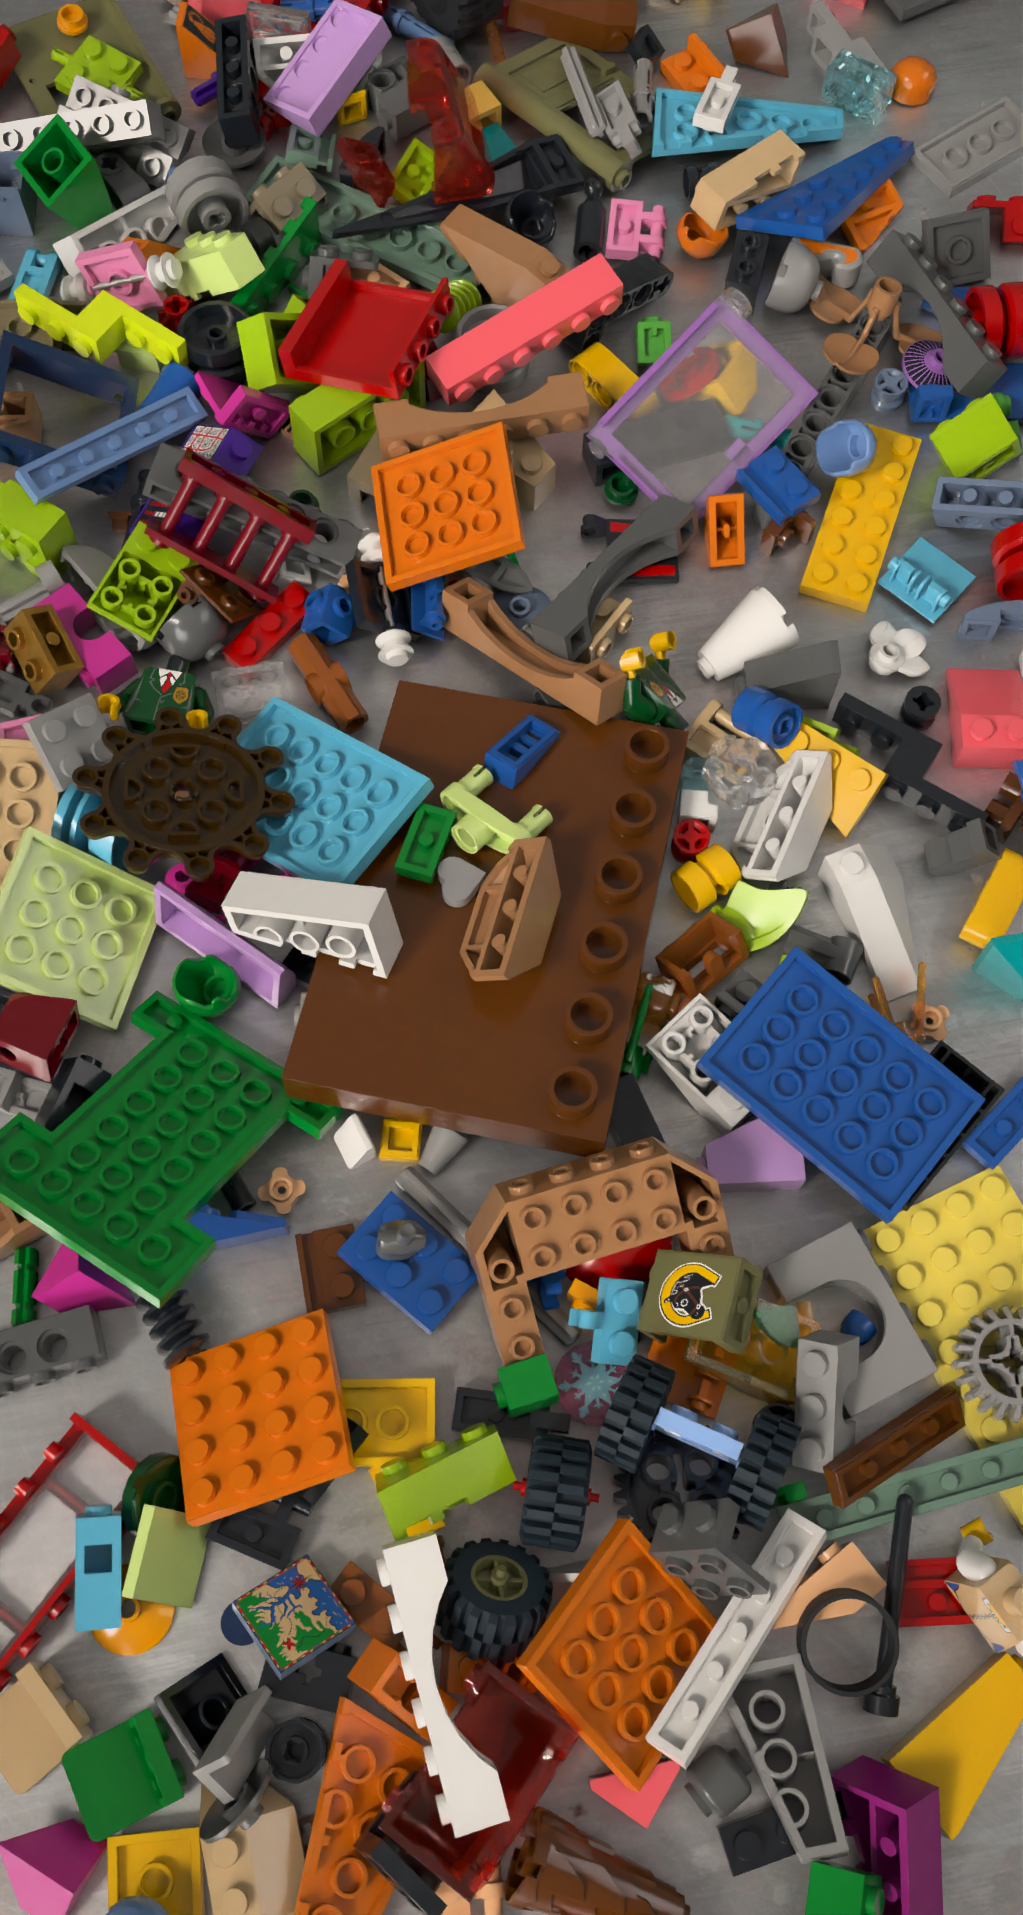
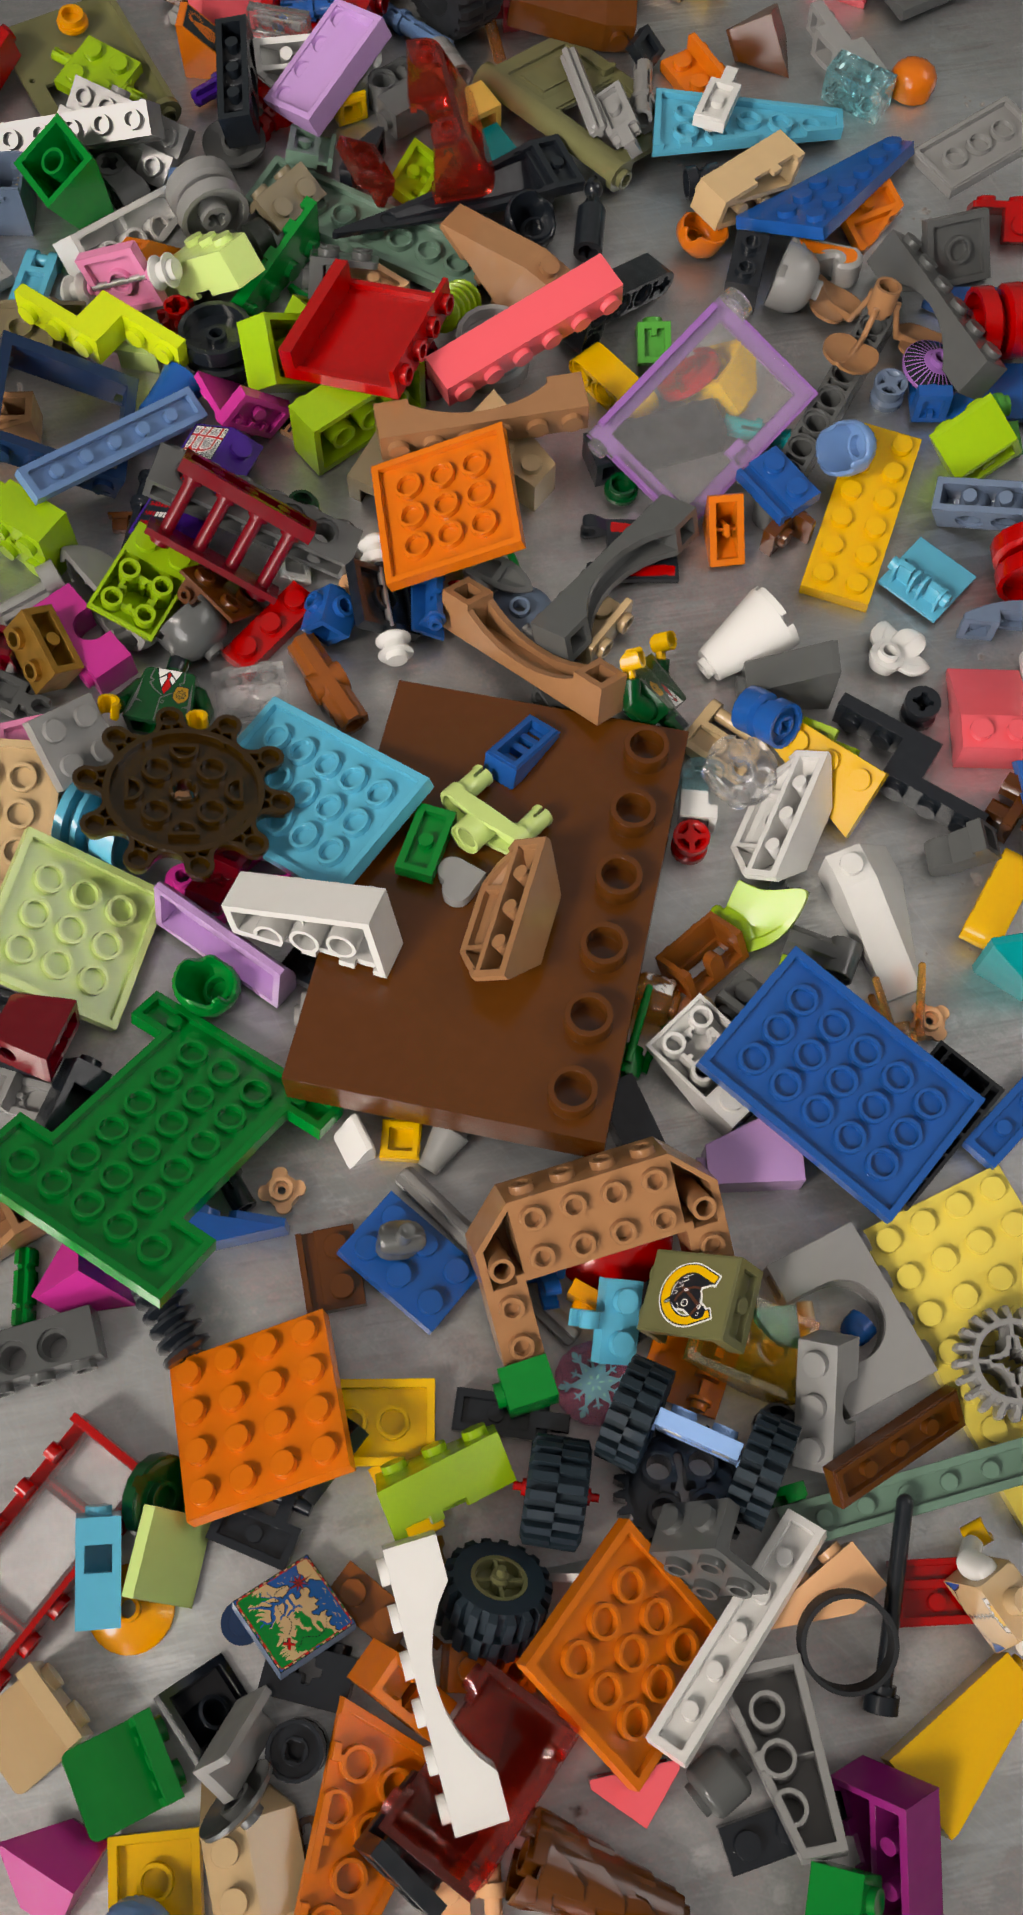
bright pink plate [605,198,667,262] -> none
yellow wheel [670,843,742,913] -> none

